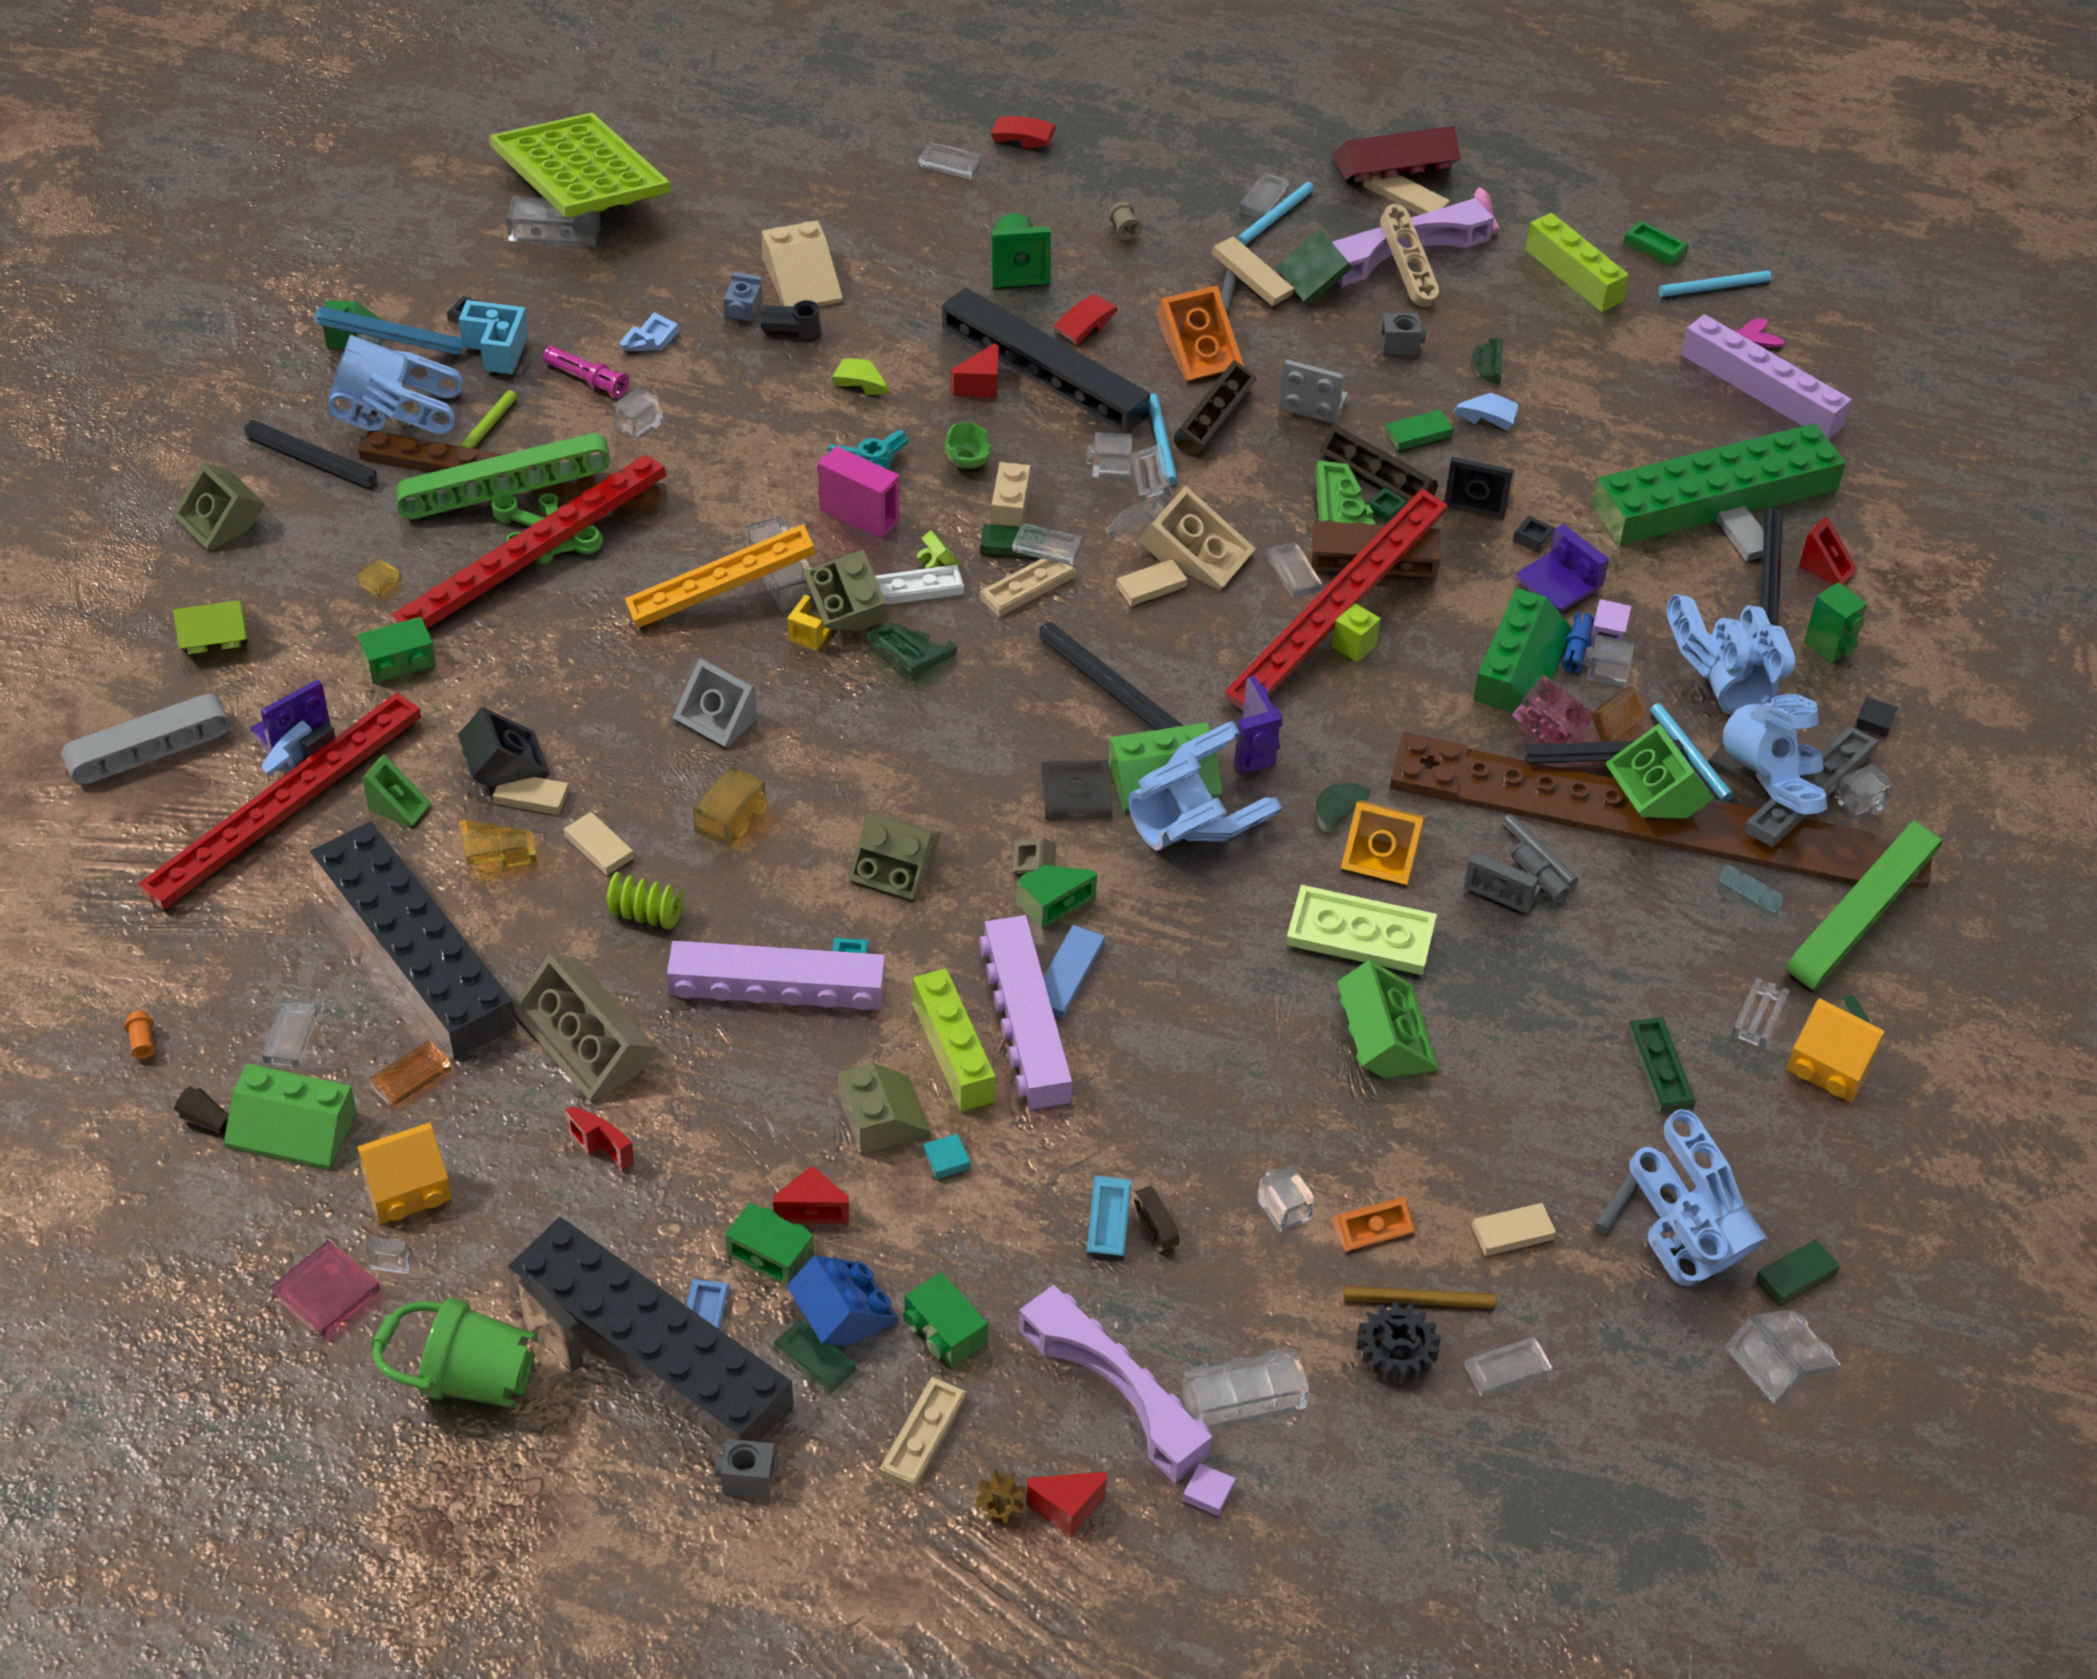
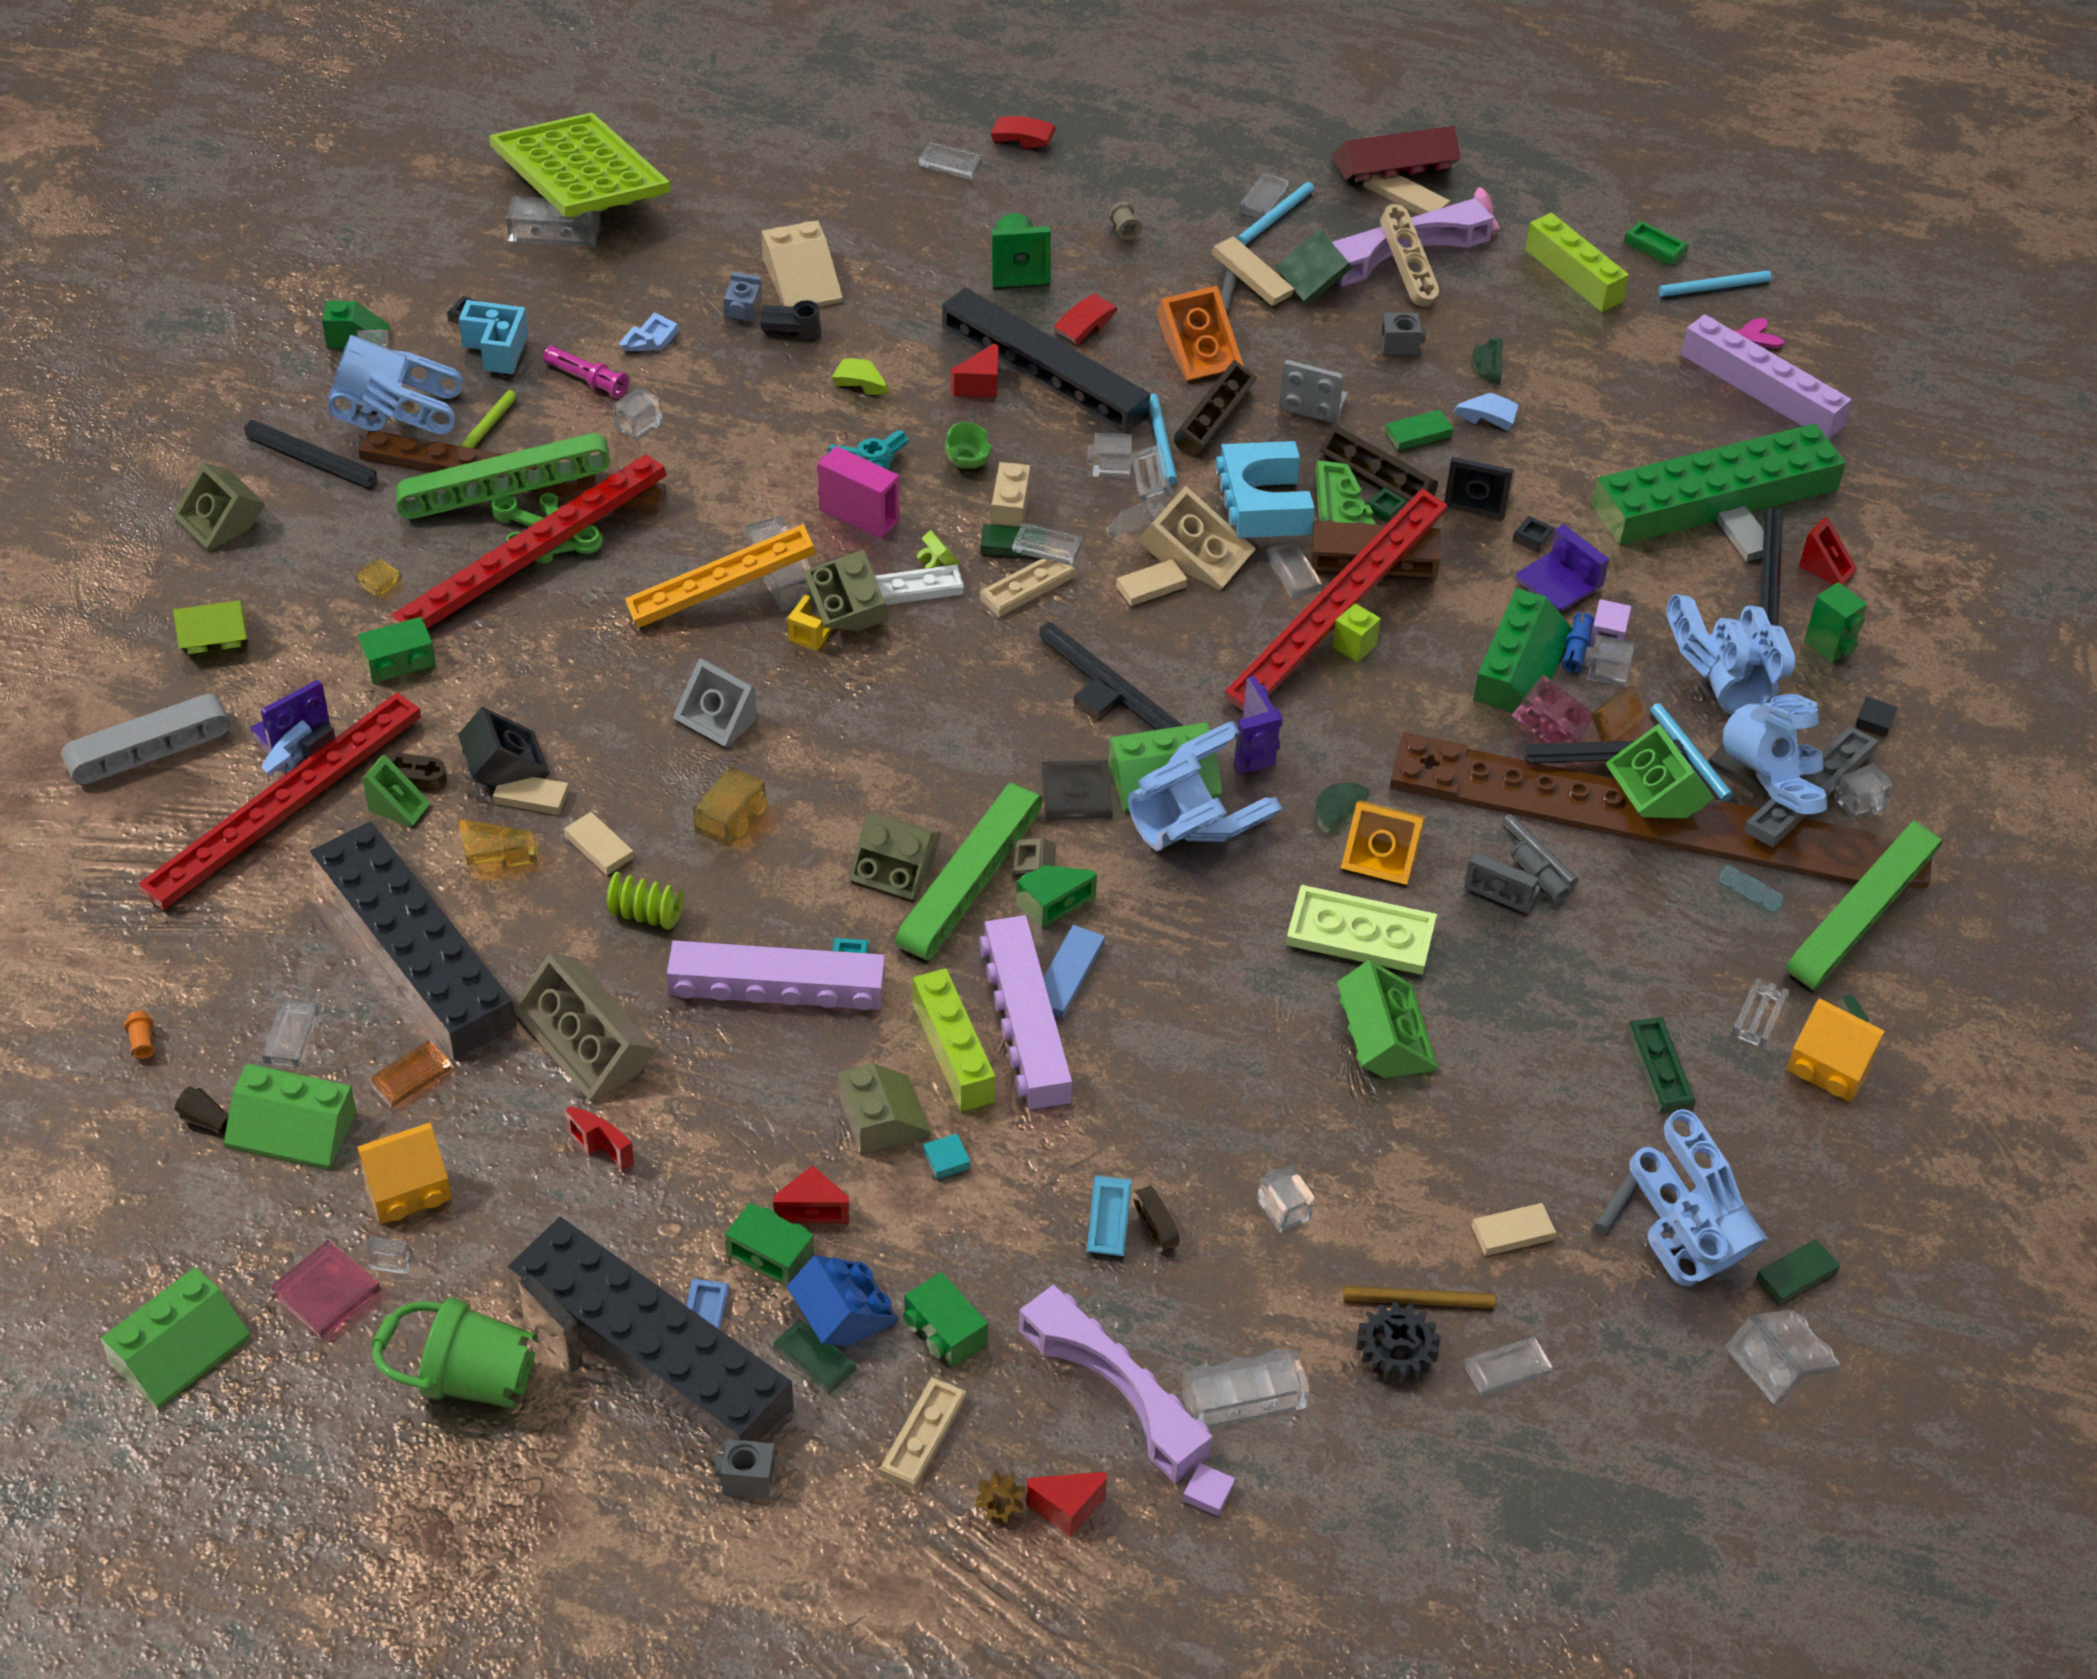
dark azure axle [315,306,463,355] -> none
clear green wing [867,622,958,678] -> none
orange slope [1330,1196,1416,1252] -> none
none -> bright green slope [101,1267,251,1410]
none -> dark brown beam [388,753,447,791]
none -> bright green beam [895,782,1043,961]
none -> black tile [1073,678,1120,720]
none -> medium azure arch [1216,441,1315,538]

